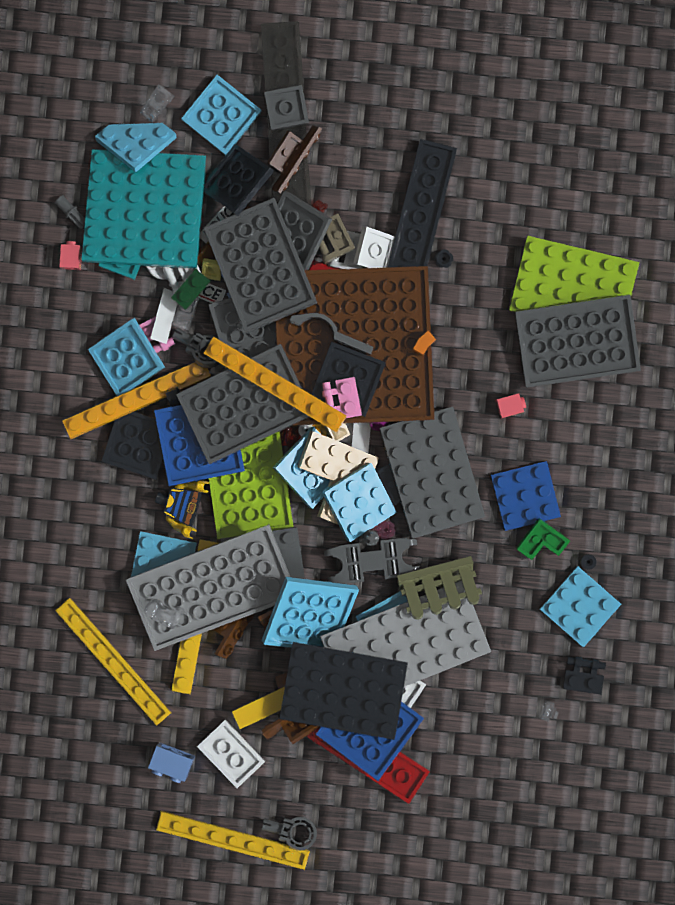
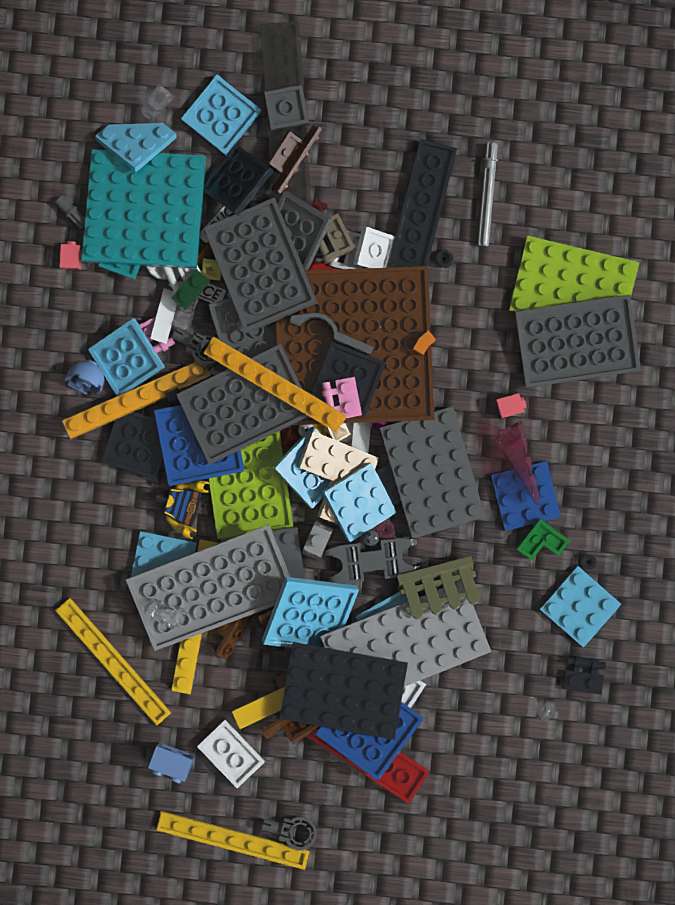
none -> medium blue cylinder [65,360,105,396]
none -> light grey torso [302,520,333,561]
none -> light grey axle [477,142,498,246]
none -> clear pink wedge [496,421,540,505]

